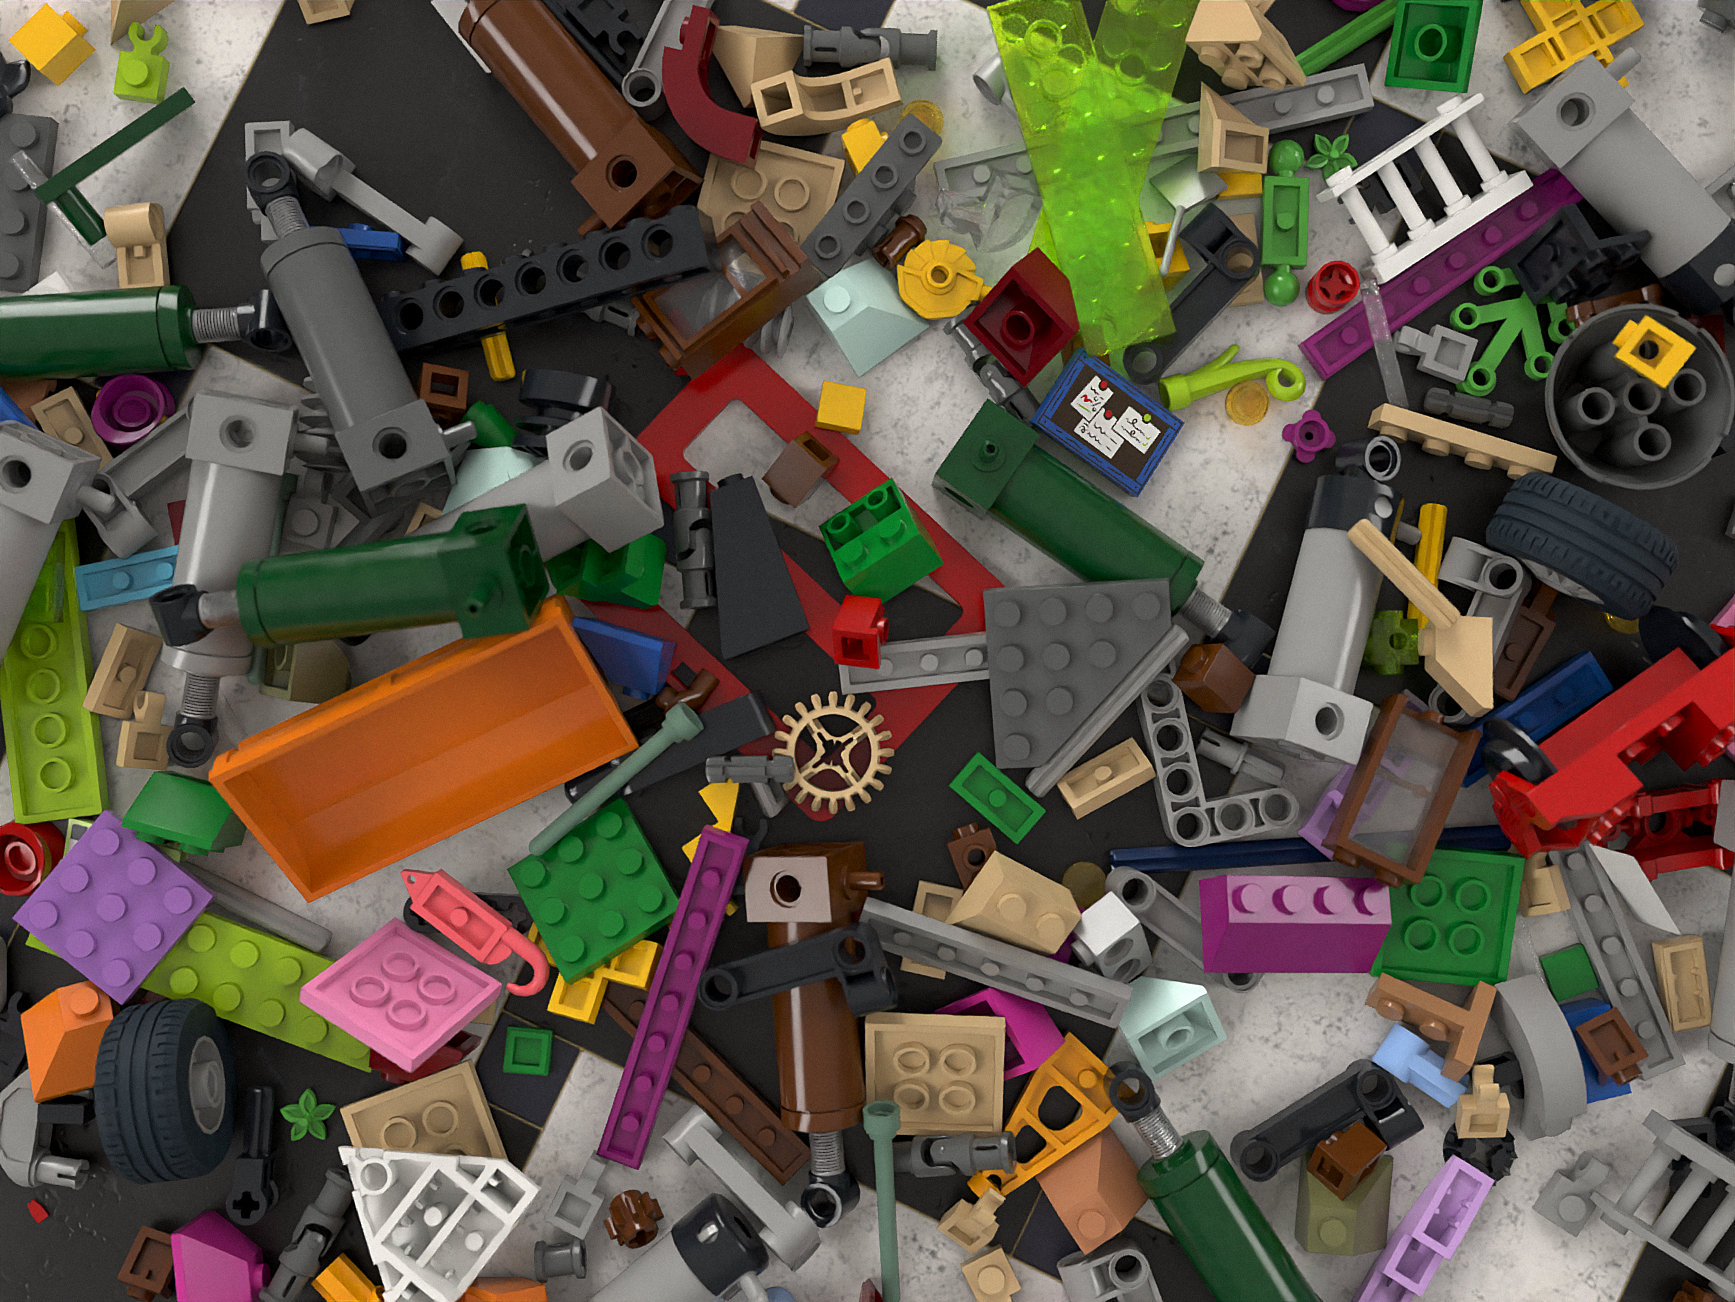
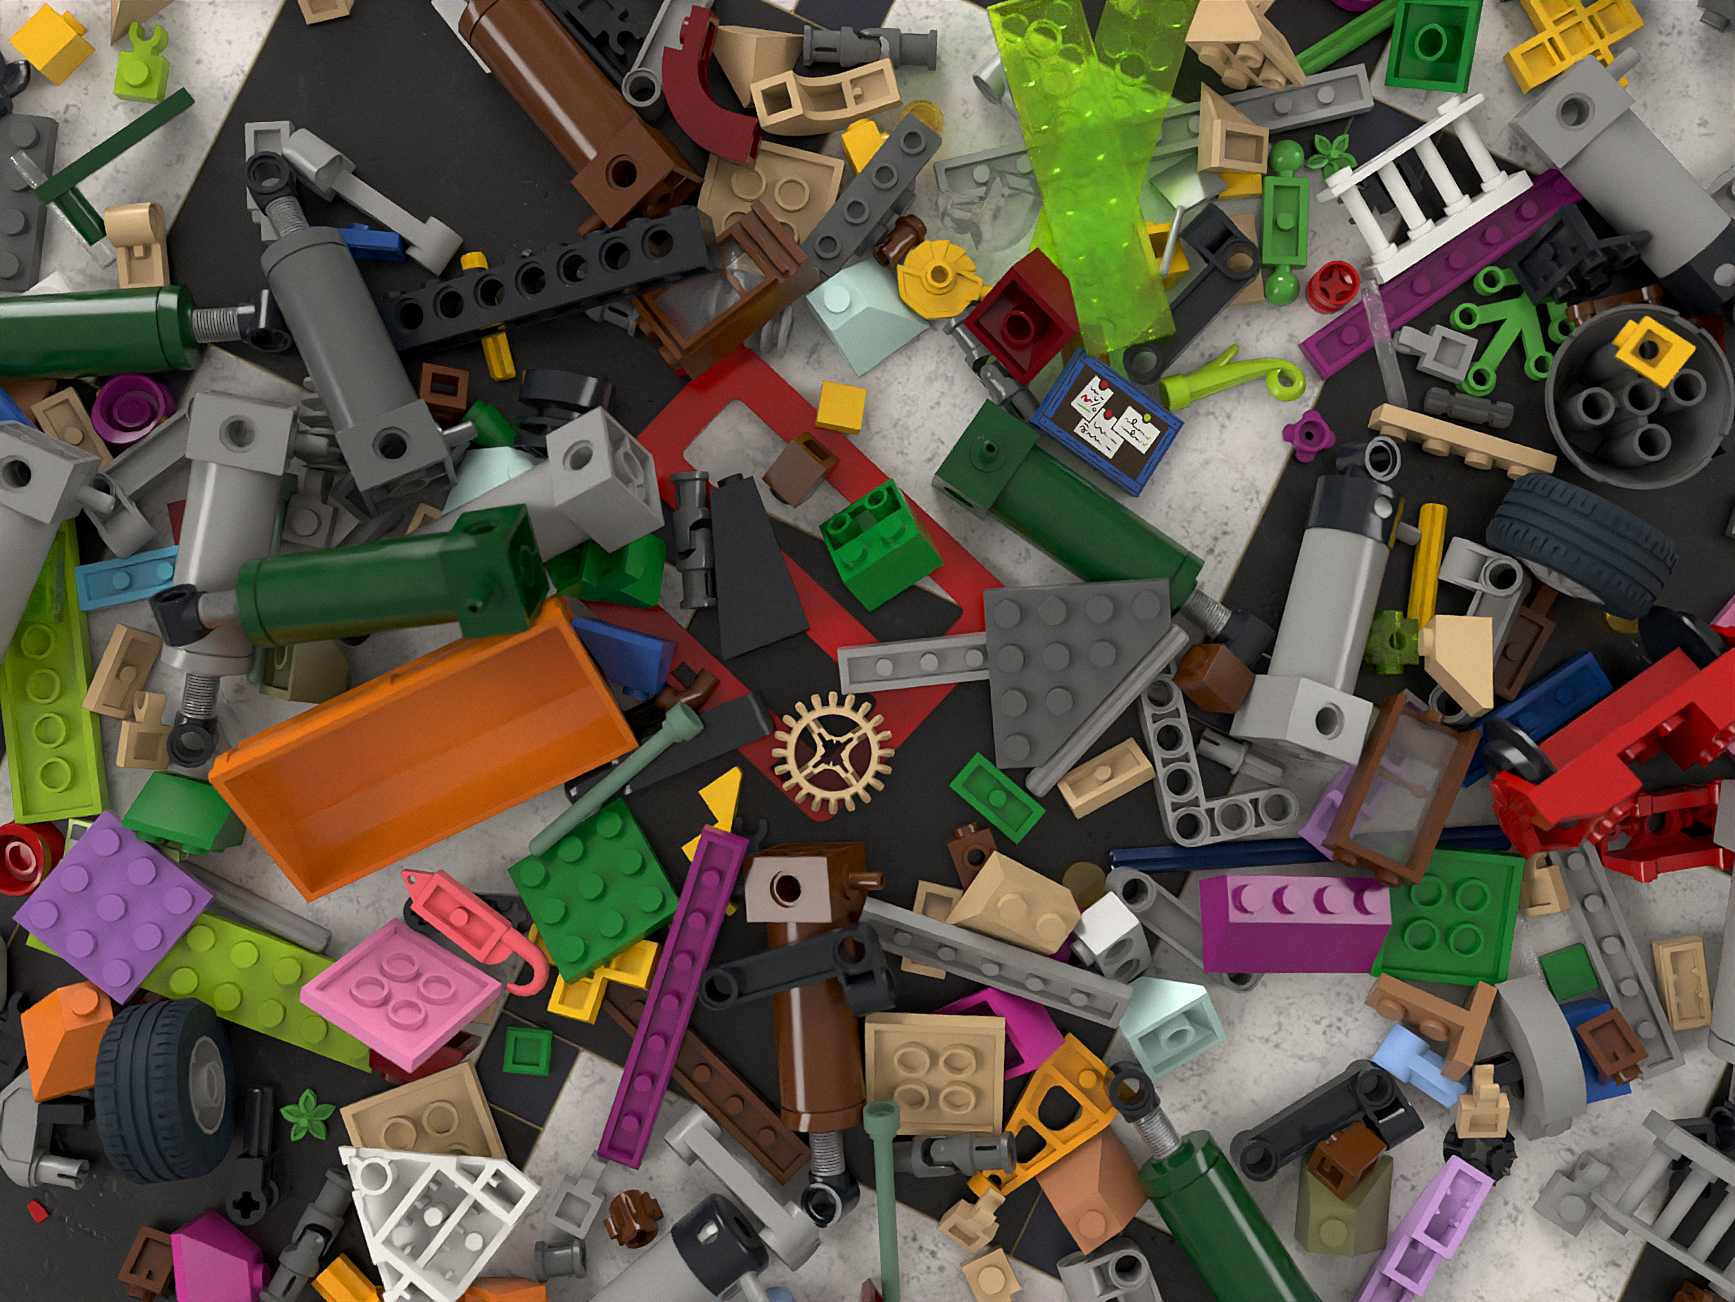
dark grey axle [705,756,796,783] -> none
light grey slope [747,778,790,818] -> none
red brick [832,594,889,669] -> none
clear yellow plate [1225,381,1269,426] -> none
tan axle [1347,519,1460,630] -> none
white sticker [1589,844,1682,936] -> none

